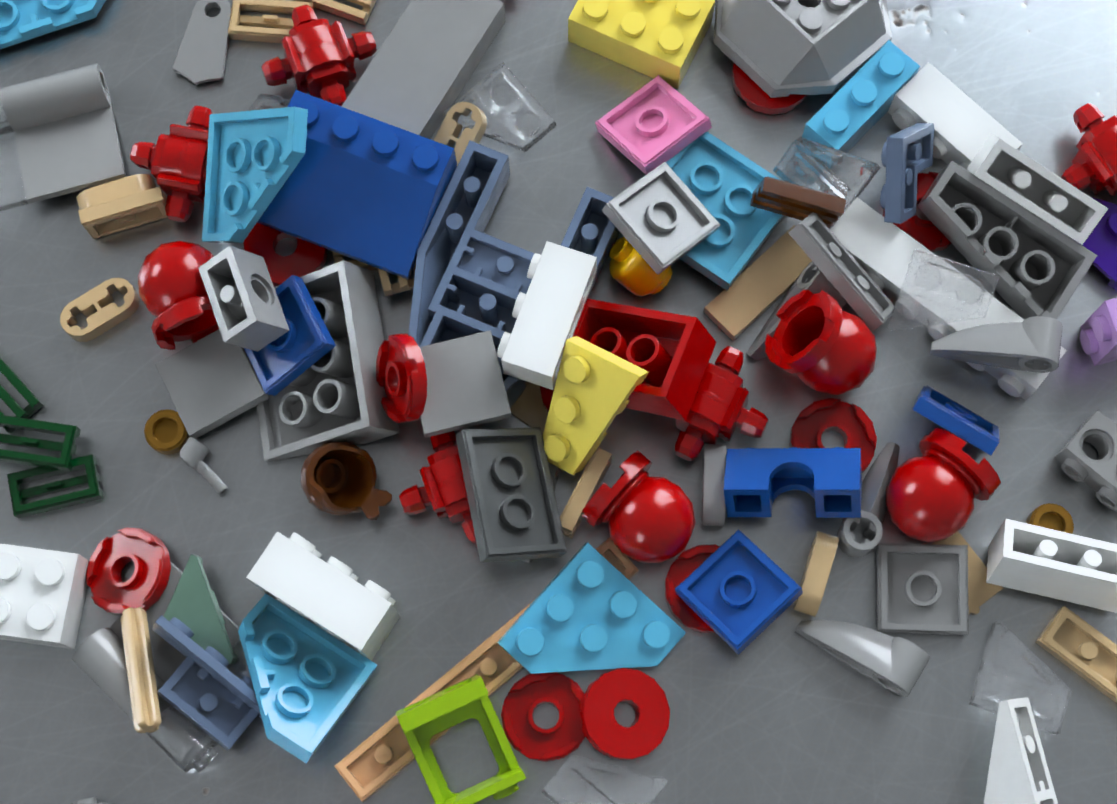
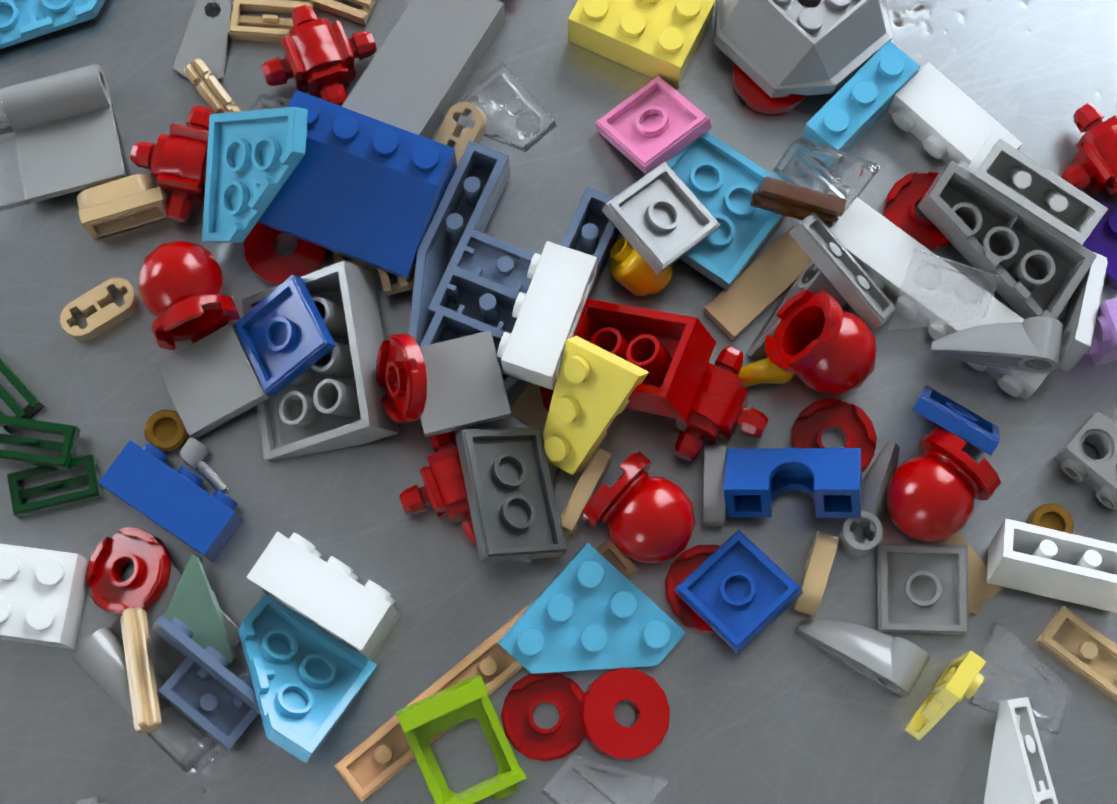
light grey brick [198,245,289,352] -> none
reddish brown hat [301,442,392,520] -> none
sand blue plate [880,122,934,224] -> none
none -> blue brick [98,440,244,562]
none -> tan axle [184,59,241,114]
none -> yellow arm [738,358,795,388]
none -> light yellow wing [904,650,986,741]
none -> light grey tile [1058,252,1108,372]

